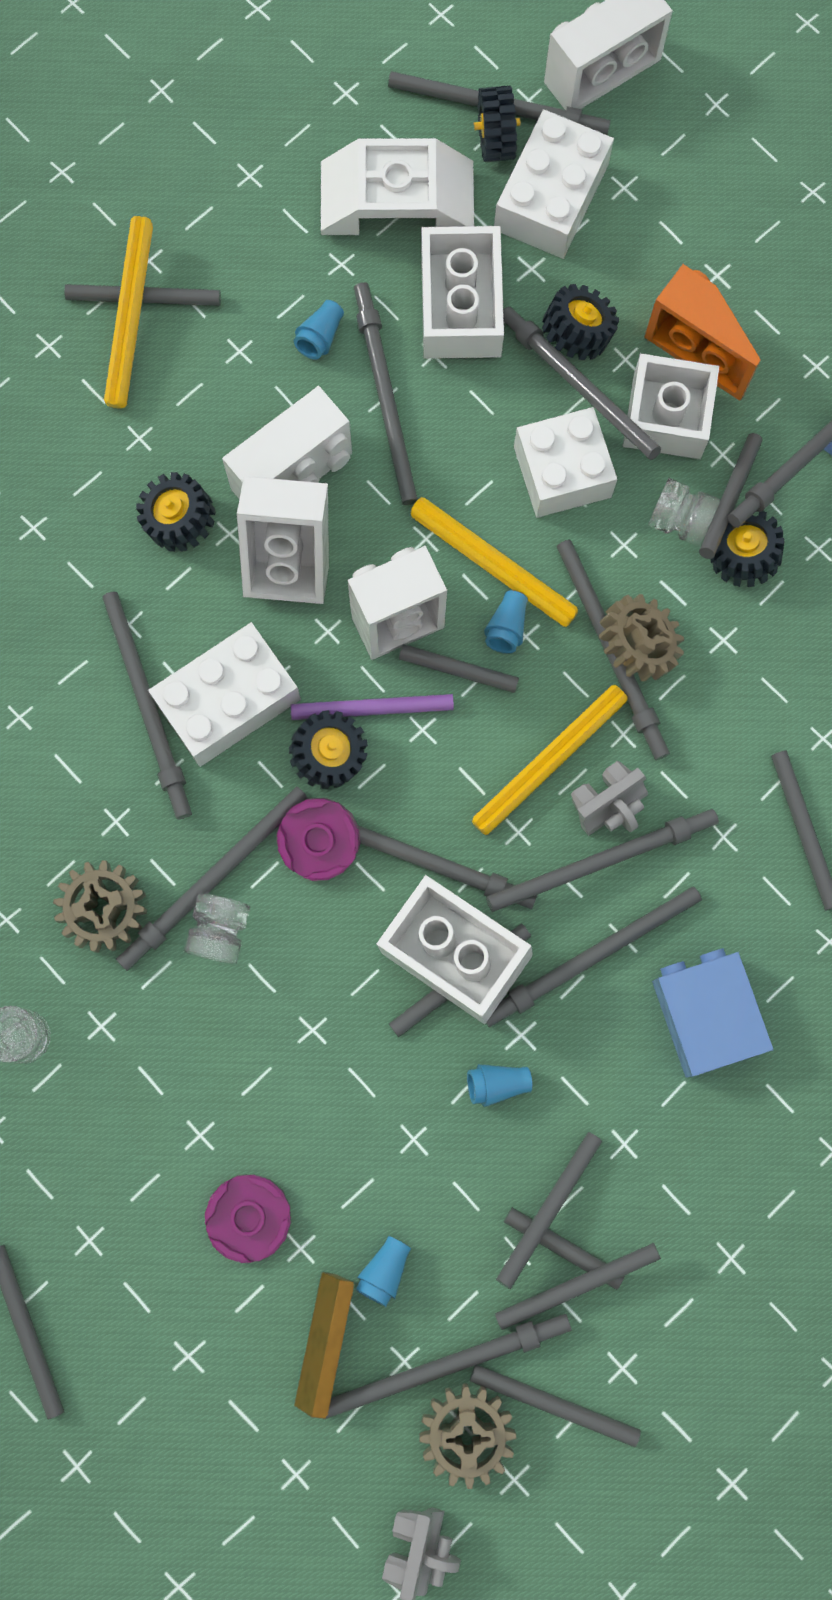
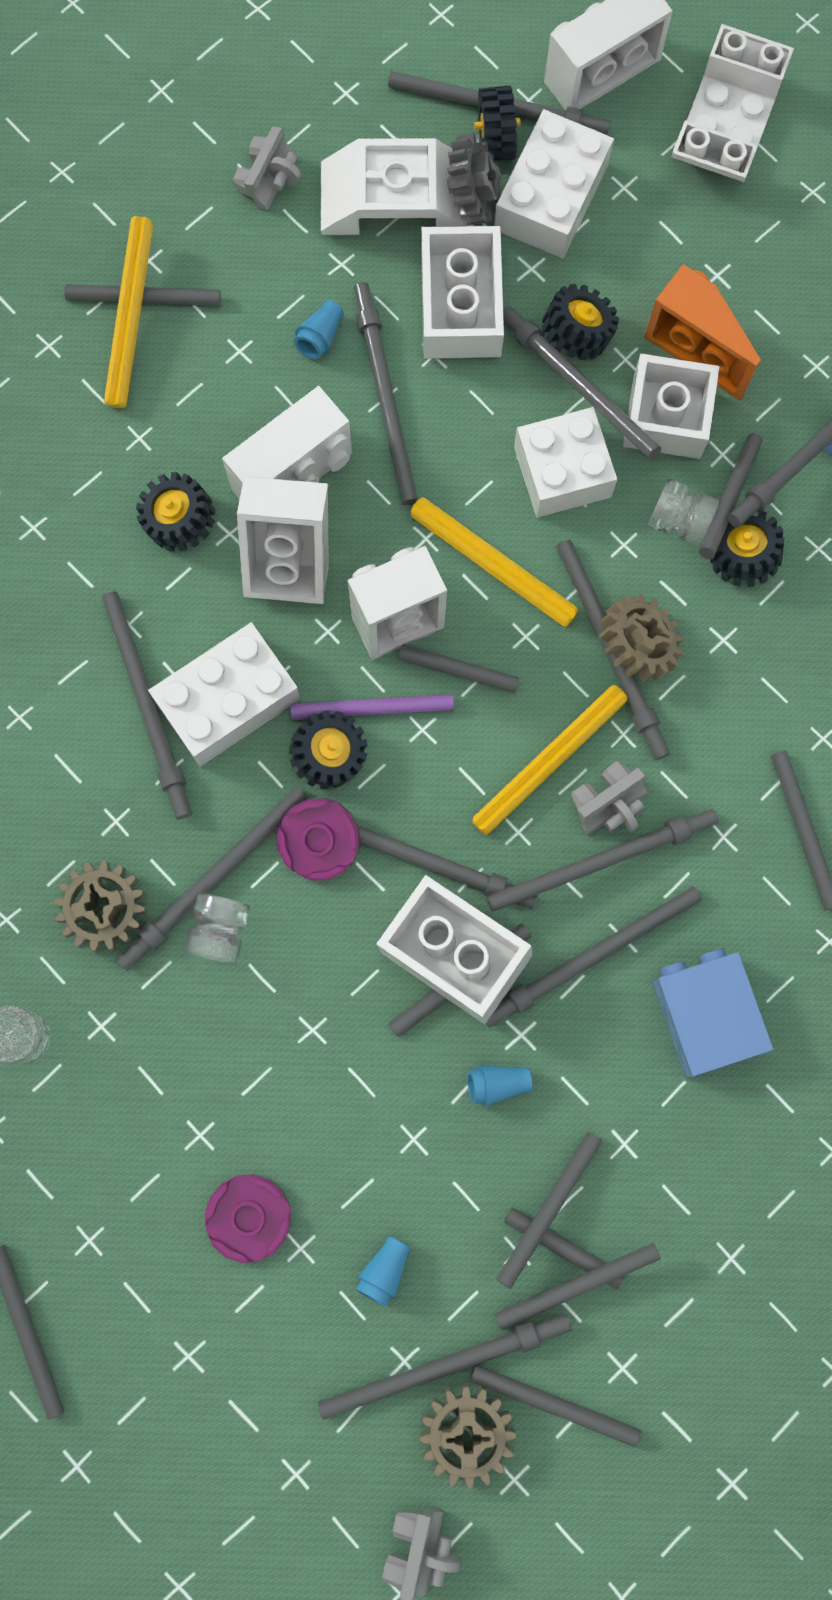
pearl gold tile [294,1272,354,1419] -> none
dark azure cone [484,590,528,653] -> none
none -> light grey hips [233,126,301,210]
none -> dark grey gear [447,133,501,225]
none -> white slope [671,24,794,182]

